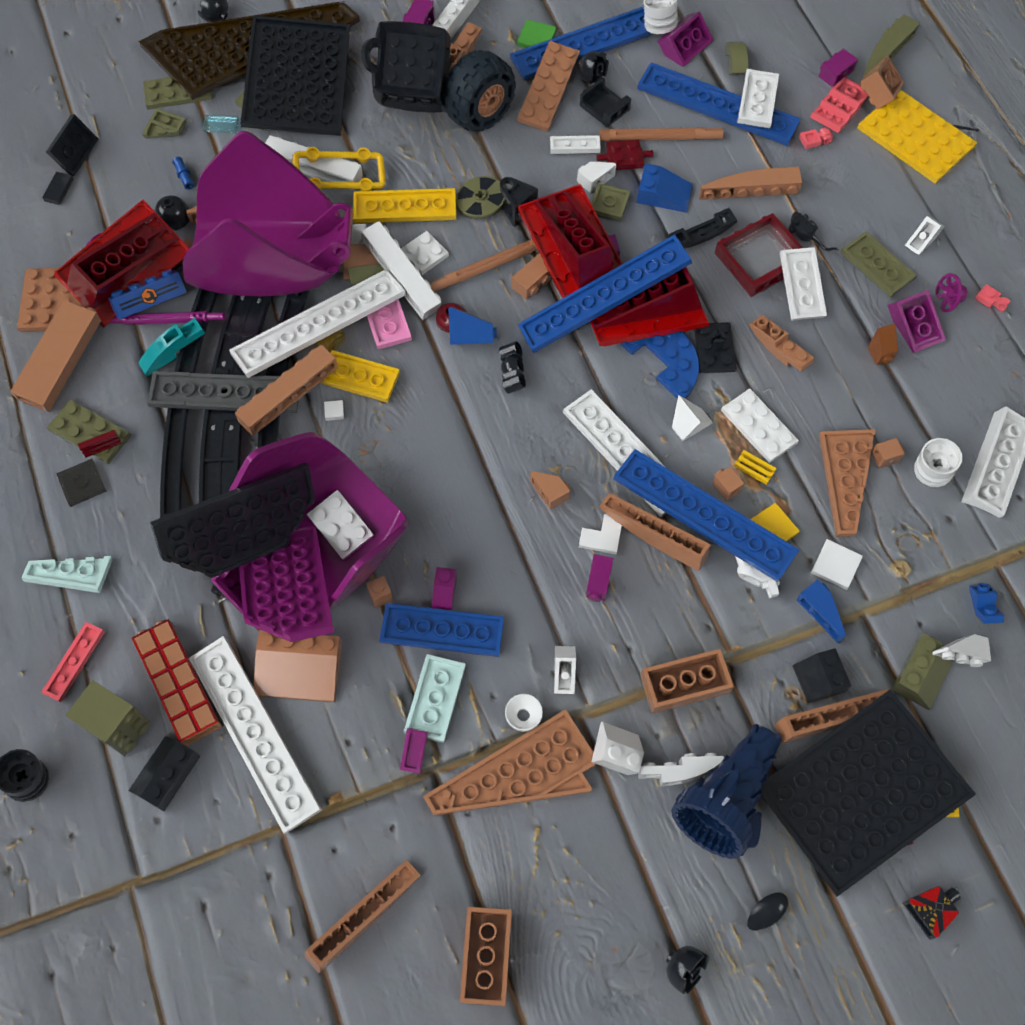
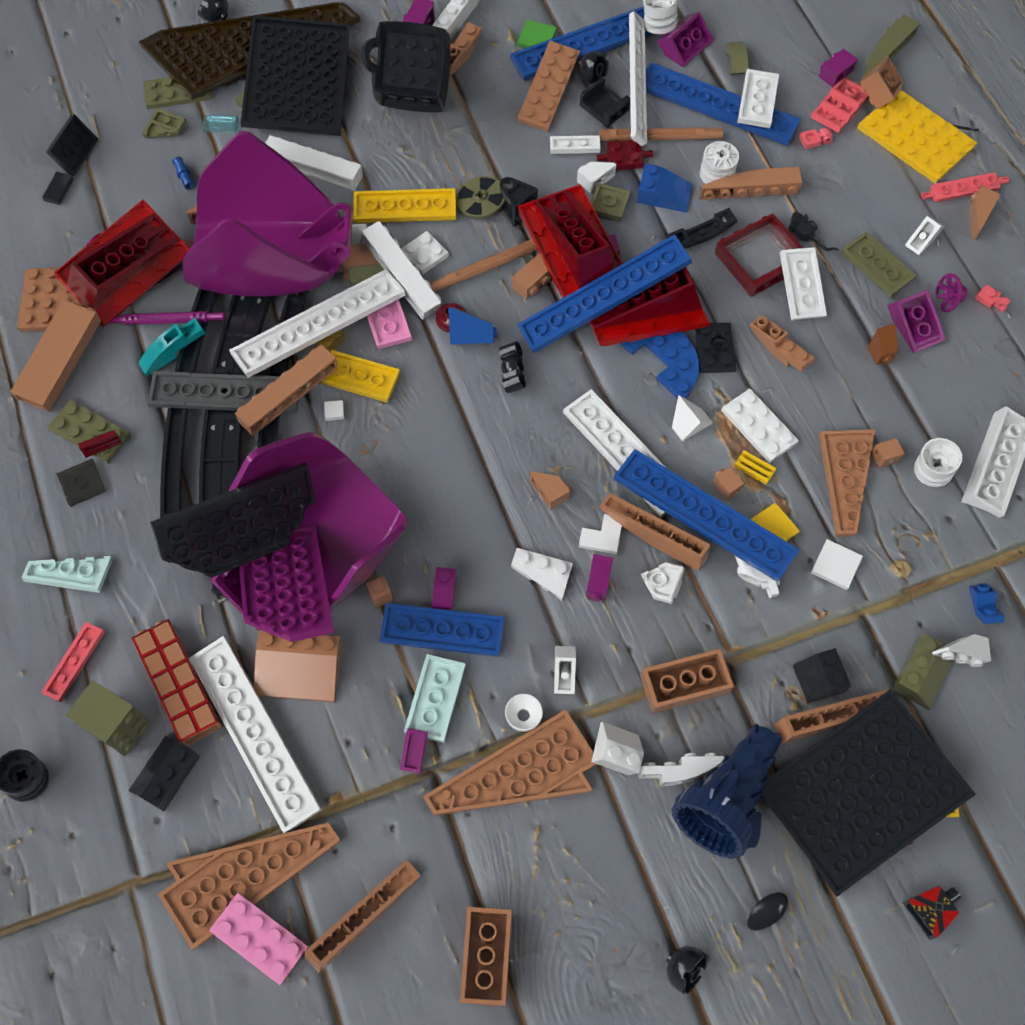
blue brick [107,269,186,319] -> none
black cylinder [154,195,190,230] -> none
yellow bar [292,147,386,191] -> none
white plate [307,490,375,560] -> none
black wheel [442,50,516,132] -> none
blue slope [797,579,846,643] -> none
none -> nougat wing [158,823,341,951]
none -> bright pink plate [209,892,308,985]
none -> white wing [511,548,573,601]
none -> white plate [629,11,647,146]
none -> white plate [641,562,685,604]
none -> white wheel [700,141,739,184]
none -> coral plate [921,172,1009,203]
none -> nougat slope [969,186,1001,240]

